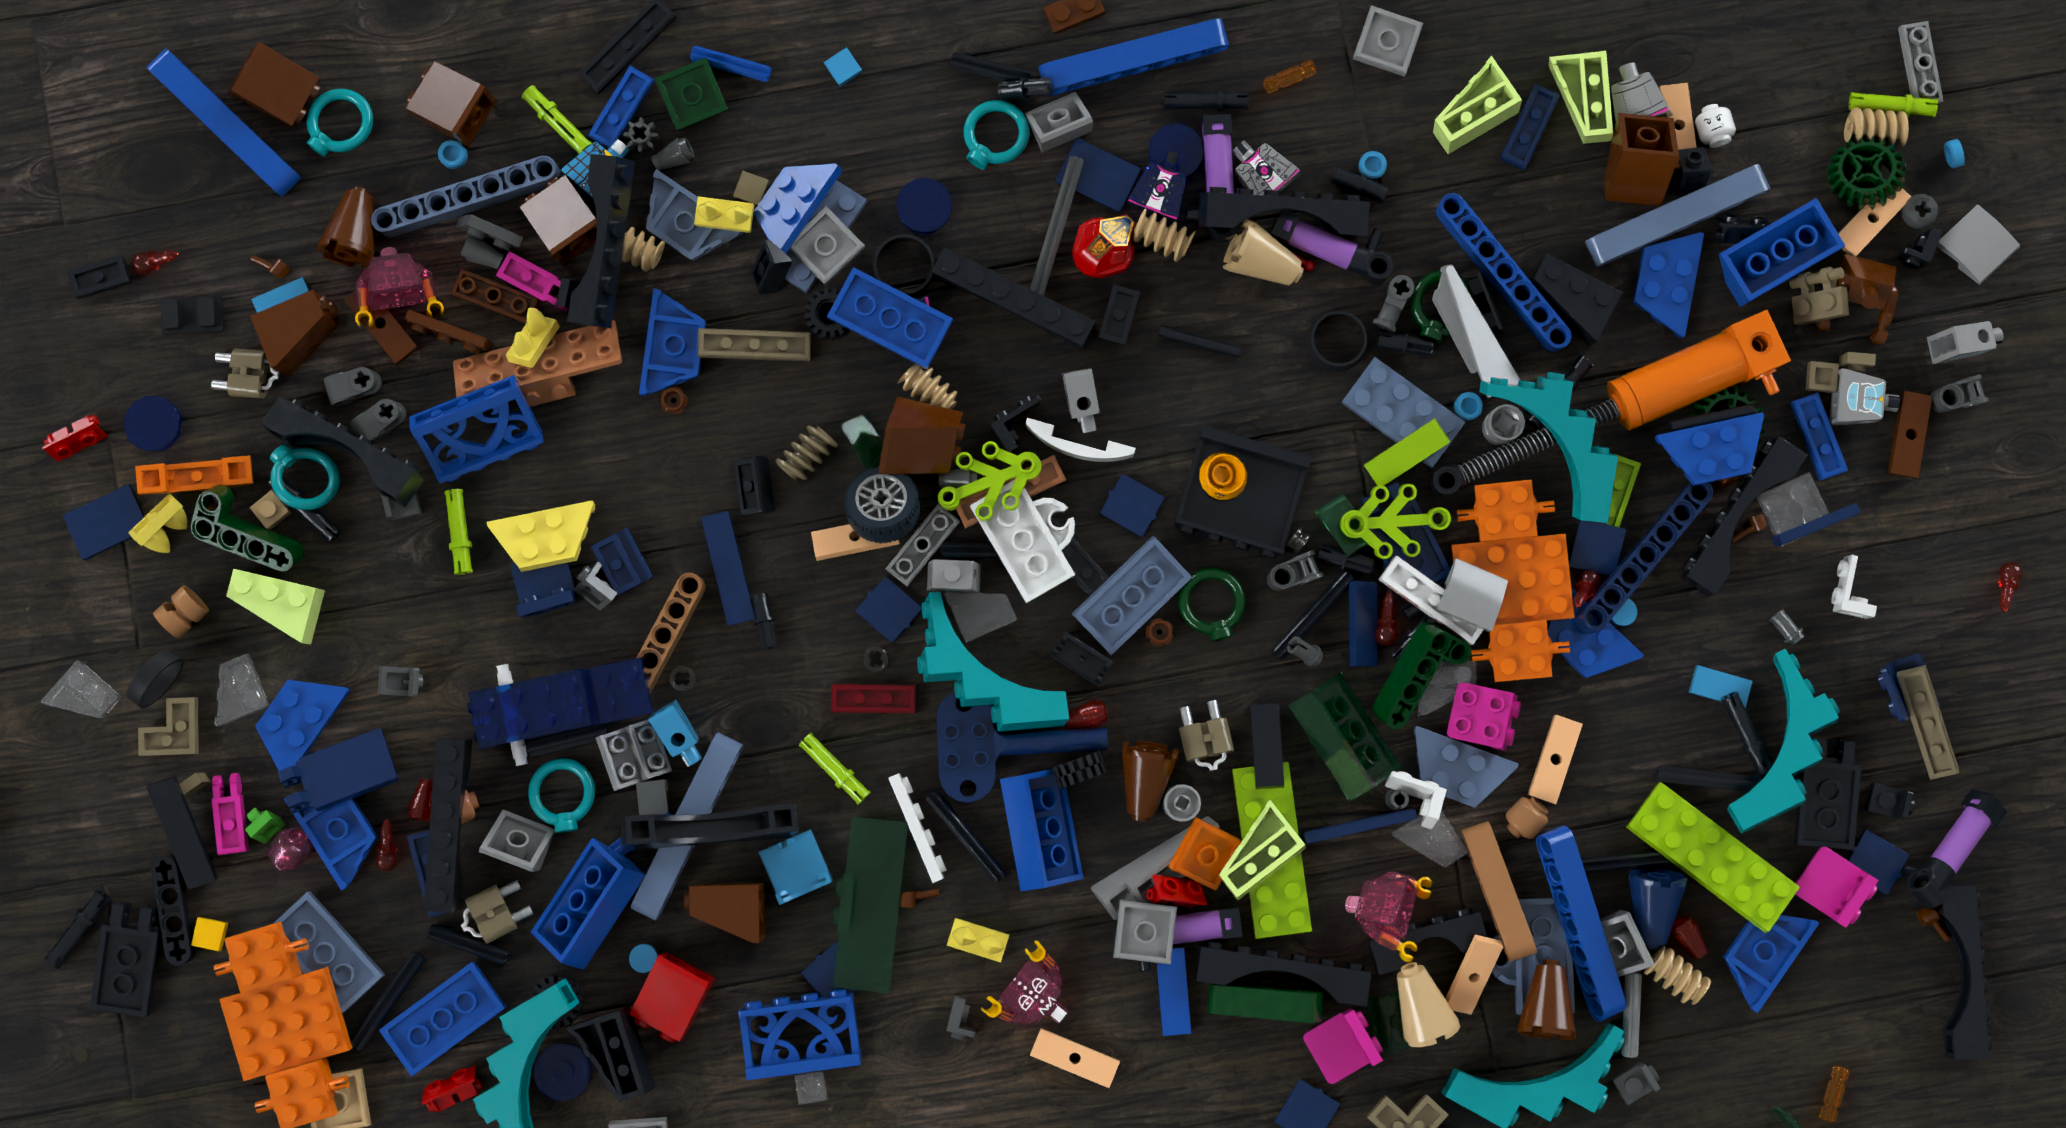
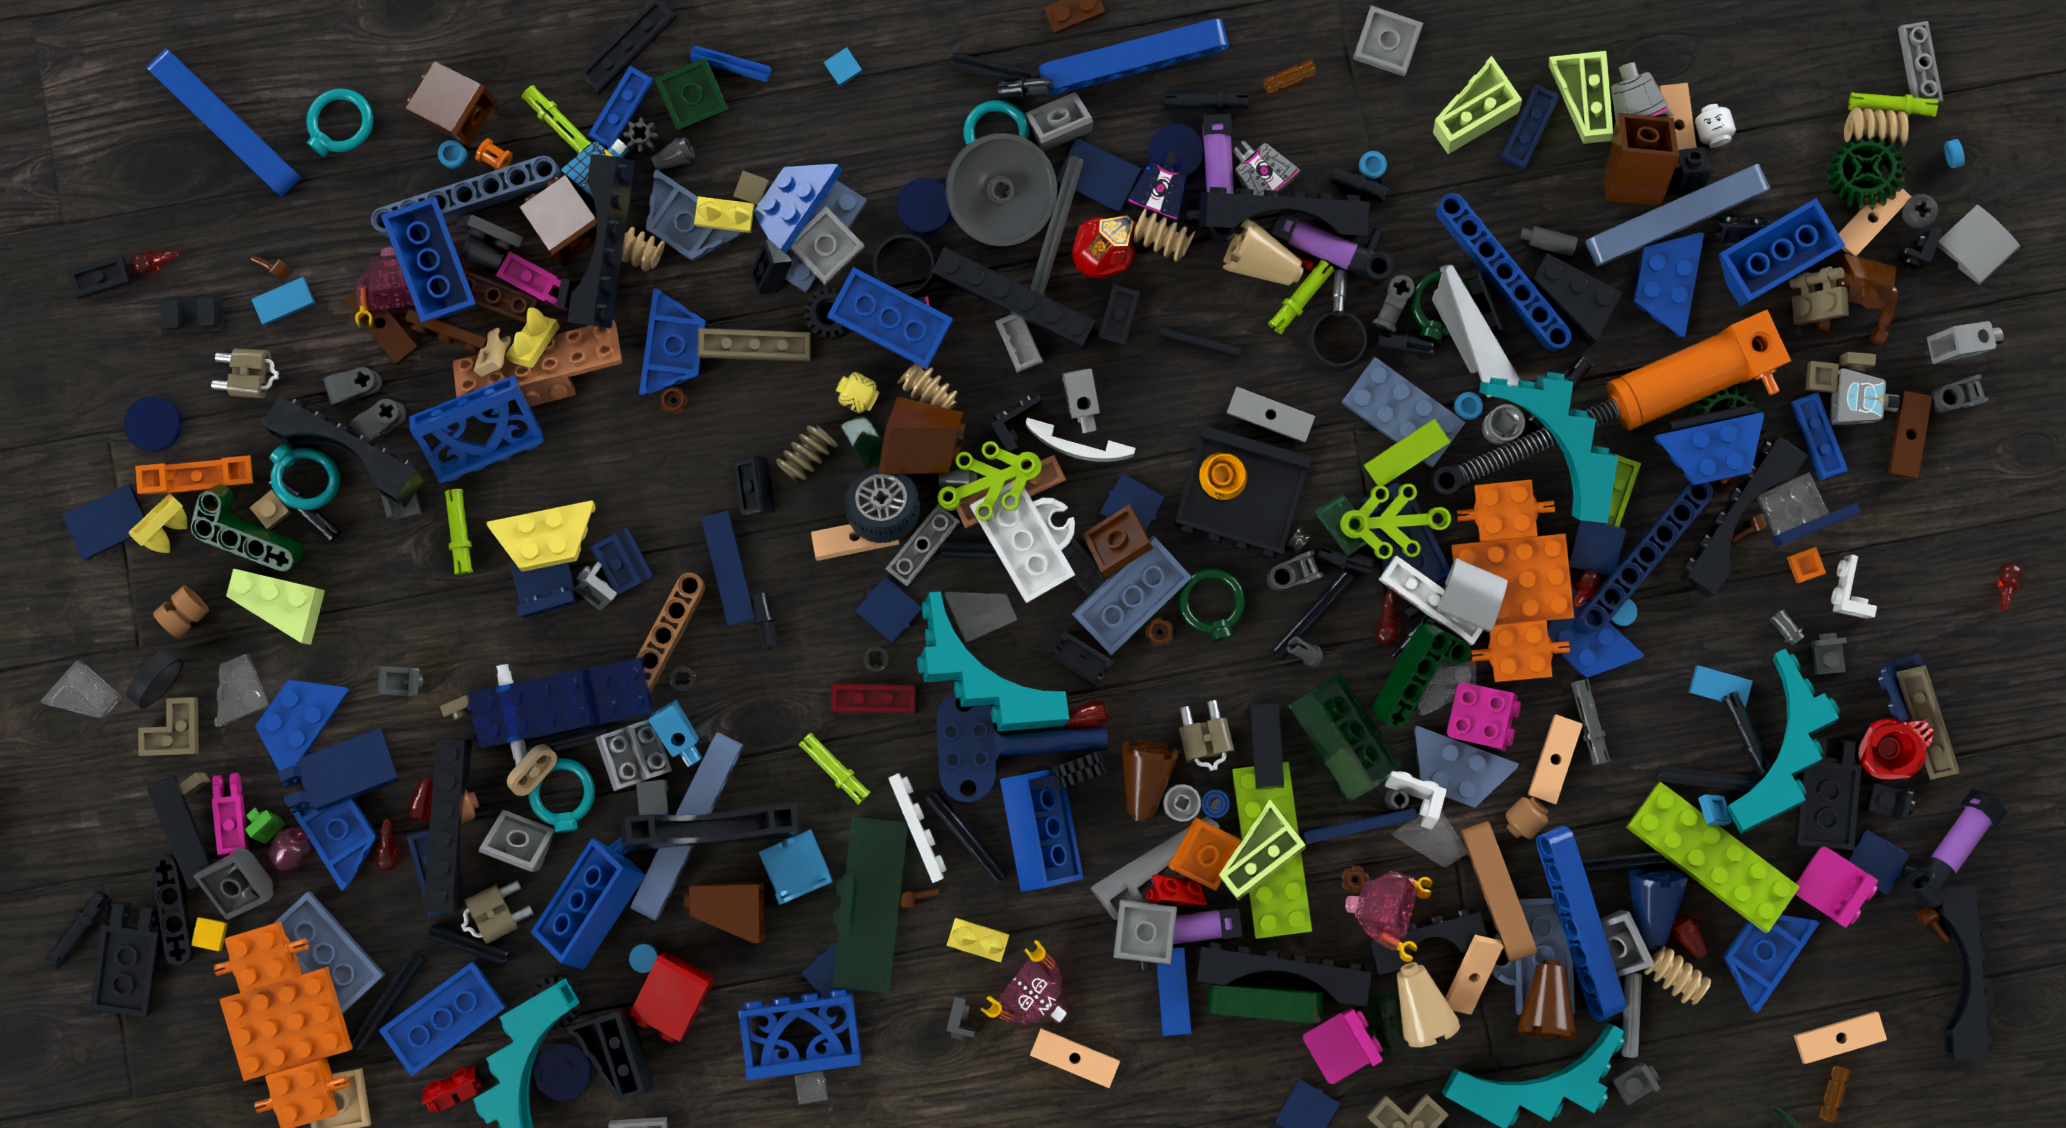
red hinge [42,415,108,462] -> none
reddish brown slope [227,42,321,127] -> none
reddish brown slope [250,290,339,376] -> none
reddish brown cone [317,187,374,268] -> none
light grey torso [927,560,981,593] -> none
dark blue tile [1349,581,1378,667] -> none
none -> dark grey slope [193,848,274,920]
none -> blue slope [381,197,477,323]
none -> dark tan plate [440,695,476,720]
none -> tan plate [474,327,511,377]
none -> orange bush [475,138,513,170]
none -> tan plate [507,744,557,796]
none -> light yellow head [836,372,879,413]
none -> dark grey dish [946,133,1057,246]
none -> light grey plate [995,314,1043,373]
none -> reddish brown plate [1082,504,1153,578]
none -> blue tile [1201,790,1230,818]
none -> light grey tile [1226,387,1315,443]
none -> lime pin [1268,260,1335,334]
none -> flat silver pin [1333,270,1347,316]
none -> reddish brown plate [1341,865,1369,894]
none -> dark grey cylinder [1519,226,1577,257]
none -> dark grey pin [1571,679,1611,765]
none -> dark azure tile [1698,794,1732,826]
none -> orange plate [1787,547,1826,583]
none -> light nougat tile [1794,1011,1887,1064]
none -> dark grey bracket [1810,633,1847,675]
none -> red helmet [1858,718,1934,780]

